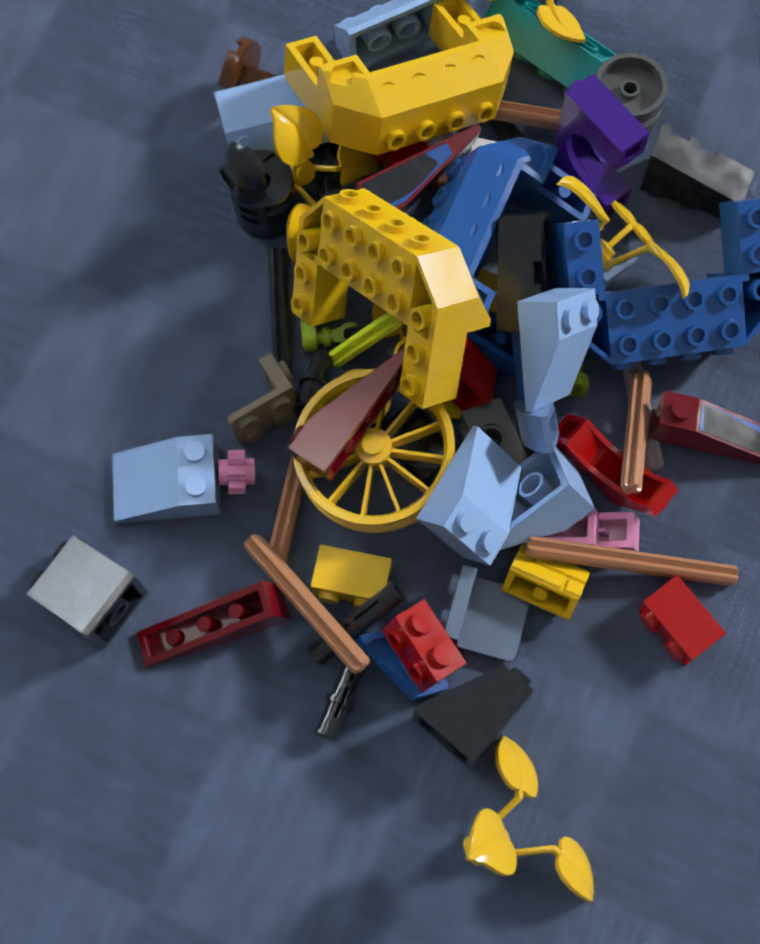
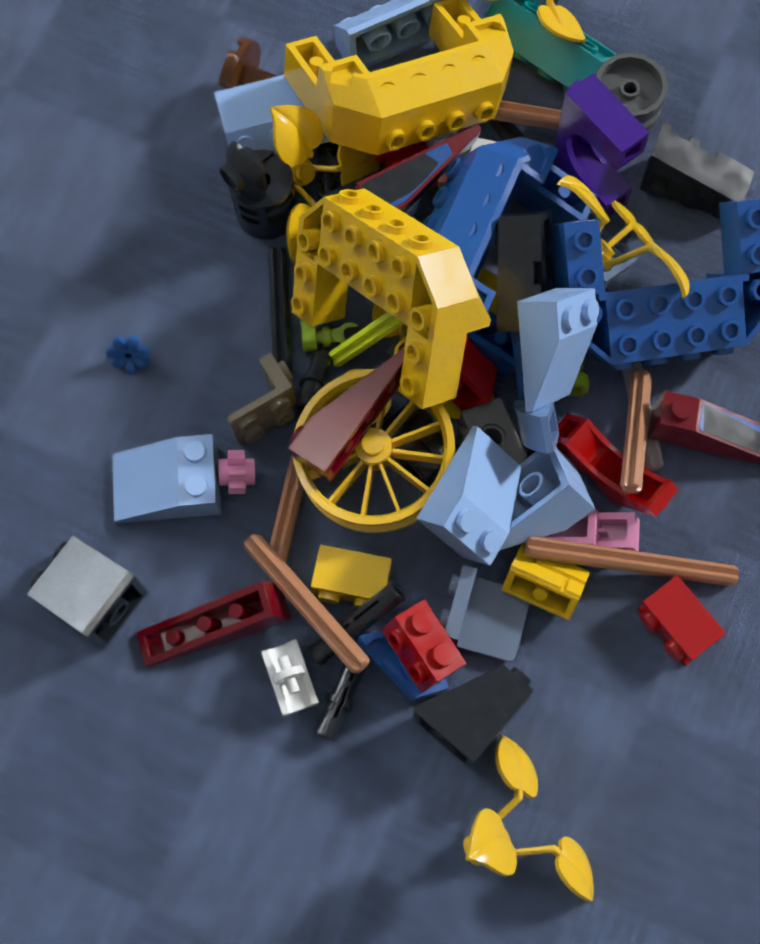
none -> blue plant [106,335,151,374]
none -> white hips [261,639,319,717]

